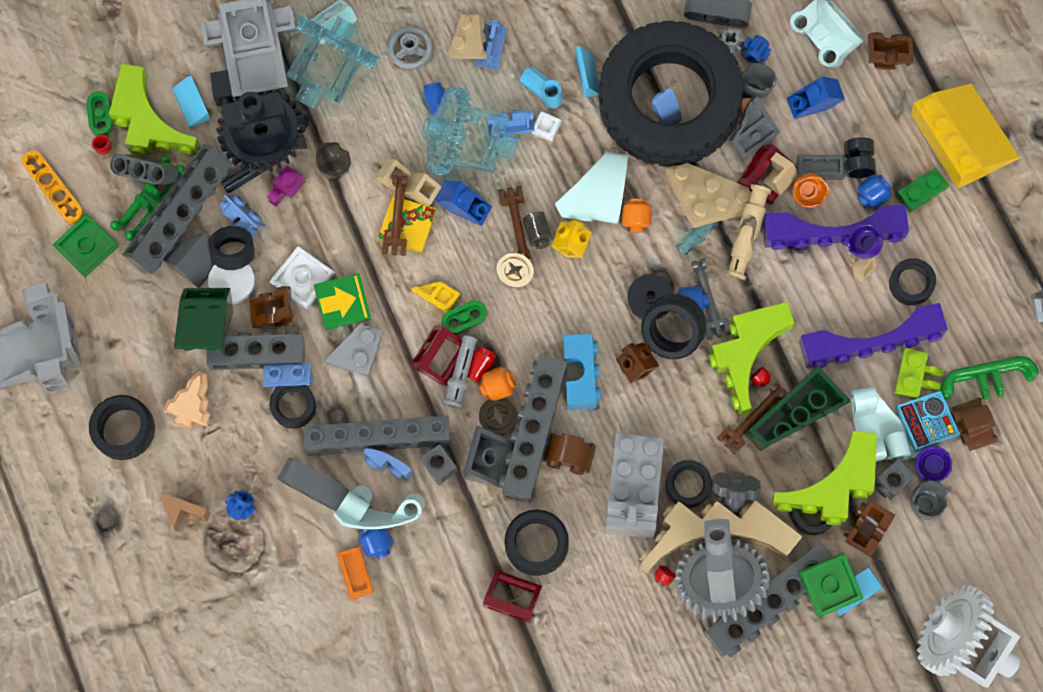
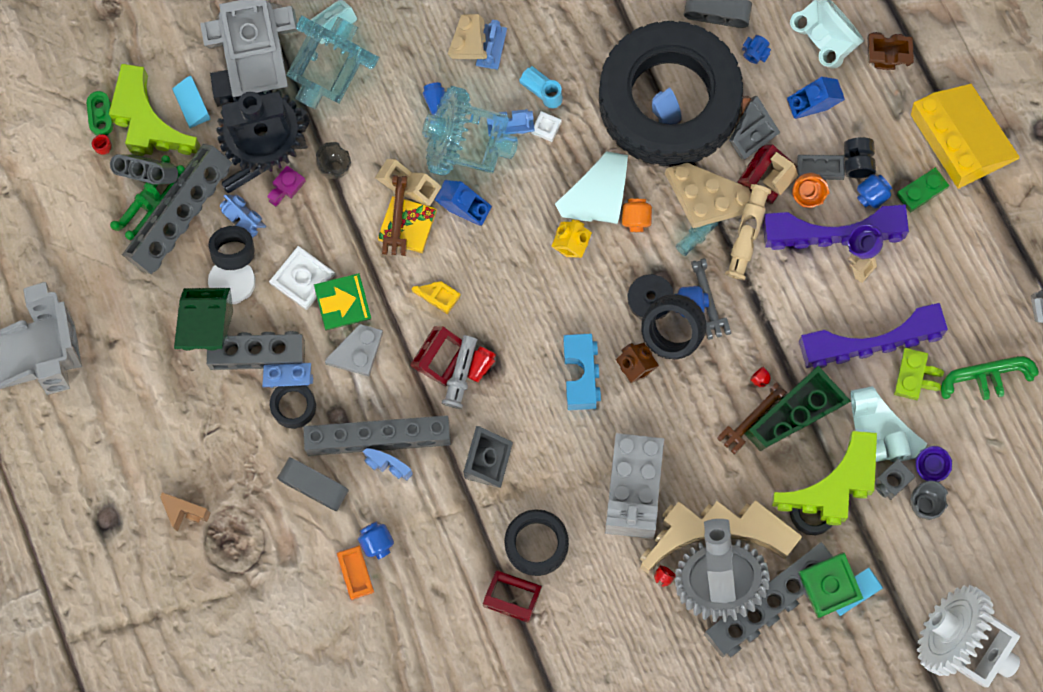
light orange beam [22,151,84,225] -> none
green tile [52,213,119,278] -> none
black tyre [89,395,155,460] -> none
light nougat rock [162,371,210,429] -> none
dark grey slope [163,231,212,288] -> none
blue gear [224,490,256,520] -> none
reddish brown cylinder [249,286,294,328] -> none
light aqua panel [334,486,425,529] -> none
light grey piece [388,27,433,69] -> none
dark grey brick [420,444,458,486] -> none
green plate [442,300,487,335] -> none
orange head [479,367,516,401] -> none
dark brown gear [479,398,517,434] -> none
gear [497,251,535,287] -> none
reddish brown hinge [499,186,532,261] -> none
dark grey brick [499,355,567,503] -> none
clear smoke brick [522,212,553,249] -> none
reddish brown cylinder [543,433,596,475] -> none
medium azure slope [576,47,600,98] -> none
black tyre [665,460,712,508] -> none
lime arch [708,301,795,416] -> none
dark grey plant [712,471,761,512] -> none
light grey gear [719,27,744,54] -> none
dark grey hair [742,63,777,98] -> none
reddish brown cylinder [843,500,895,557] -> none
black tyre [889,258,936,305] -> none
tile [896,391,960,452] -> none
reddish brown cylinder [951,398,998,451] -> none

